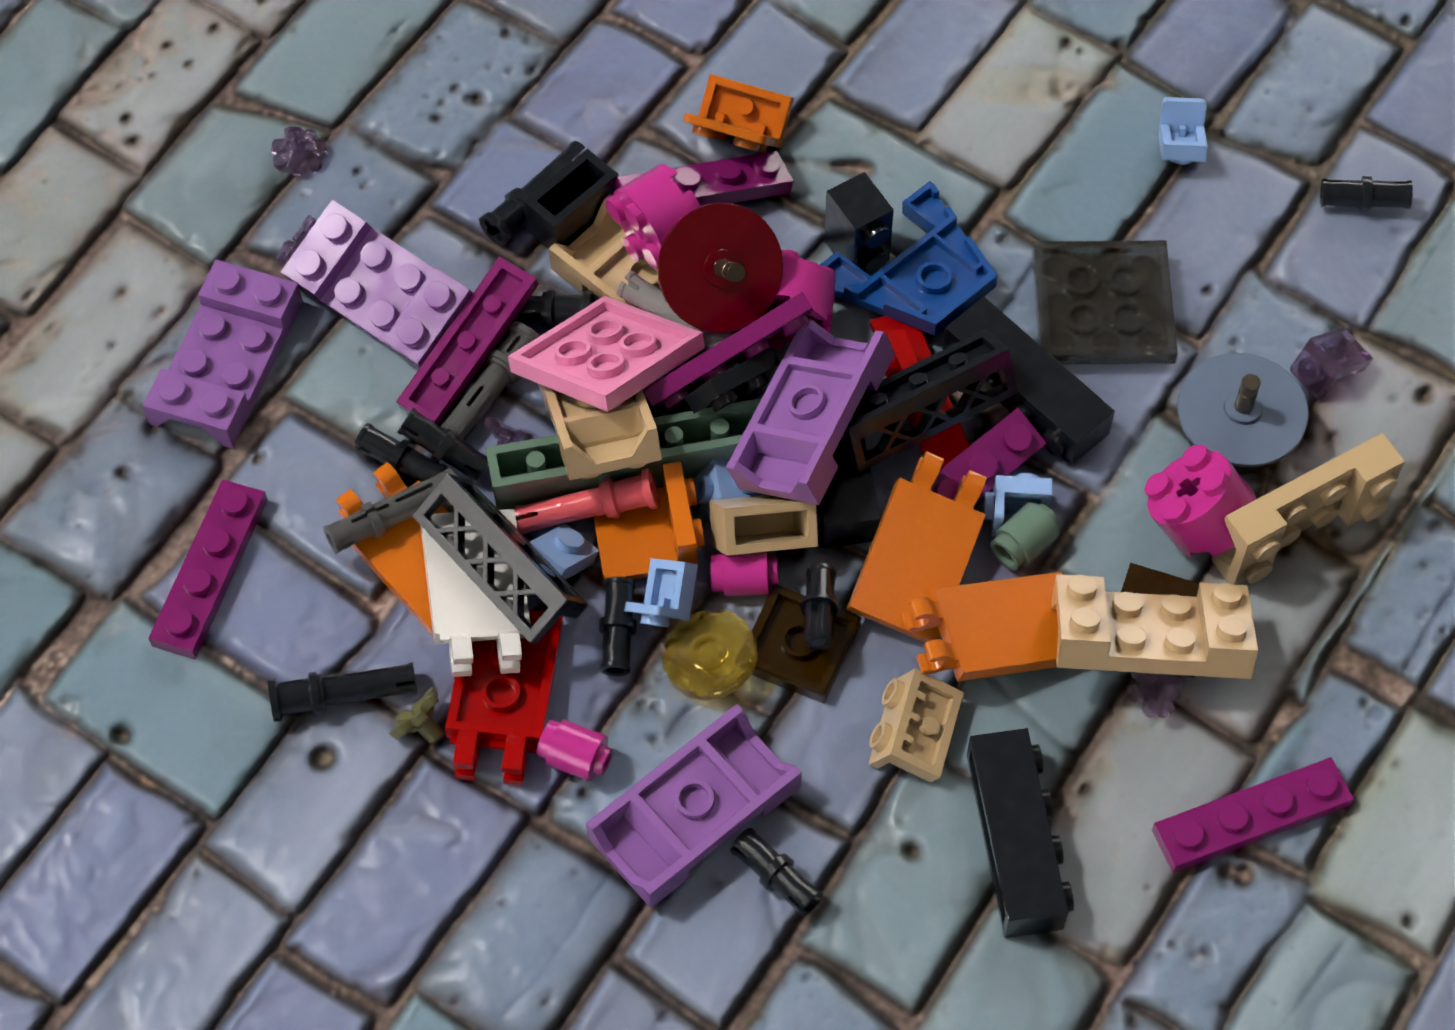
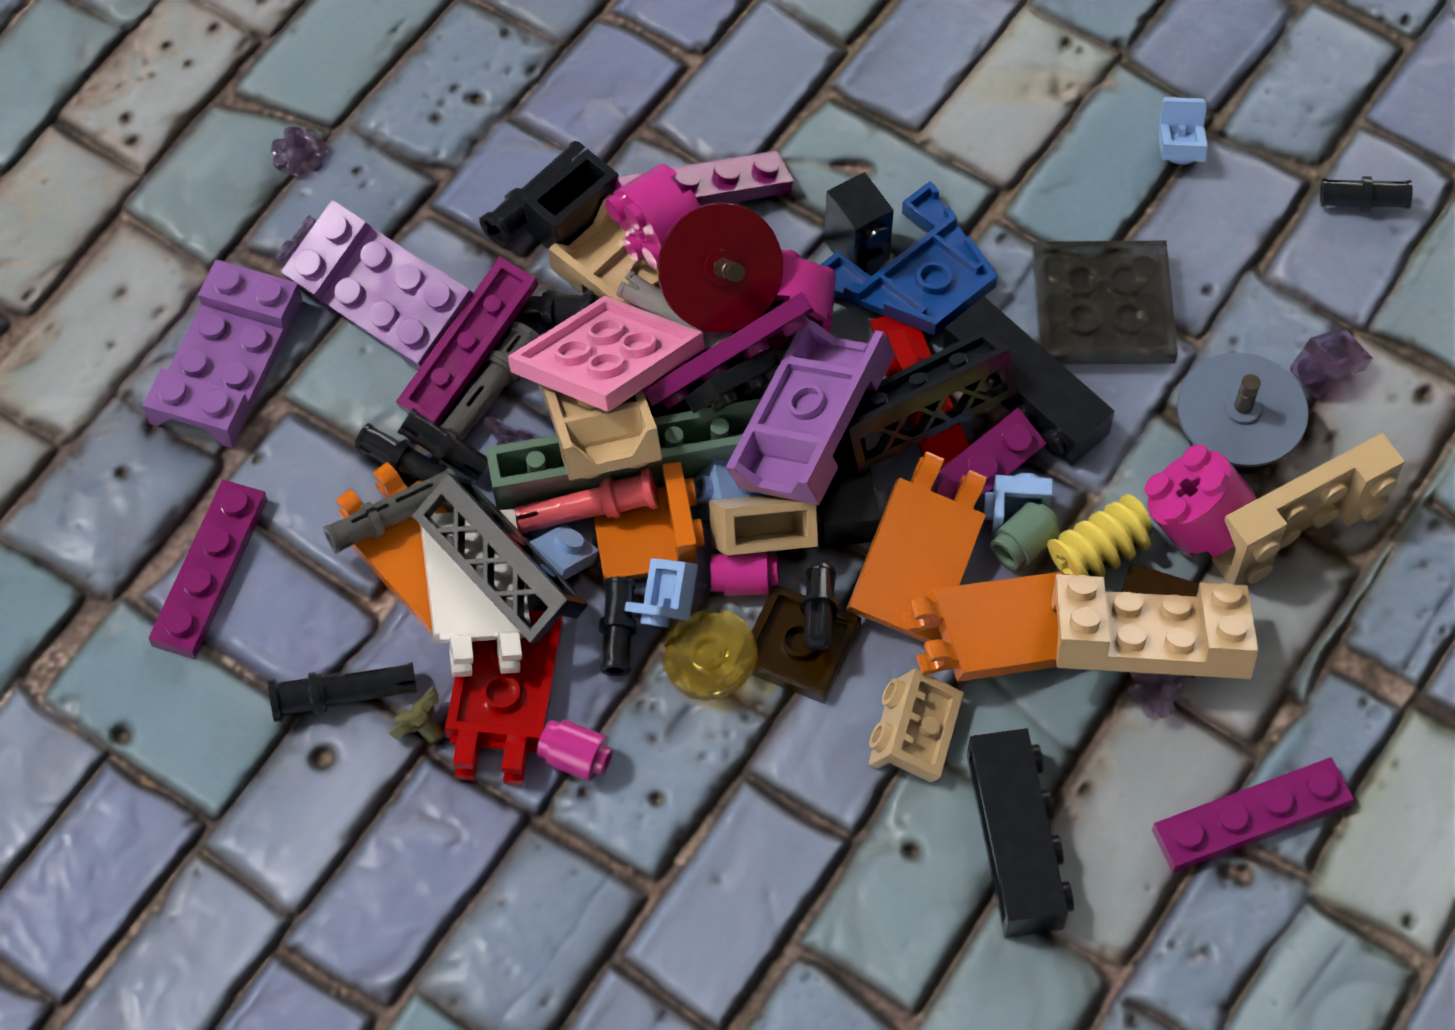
medium lavender piece [586,704,802,908] -> none
orange bracket [683,74,794,153] -> none
black pin [730,828,824,917] -> none
none -> light yellow piece [1047,494,1152,577]

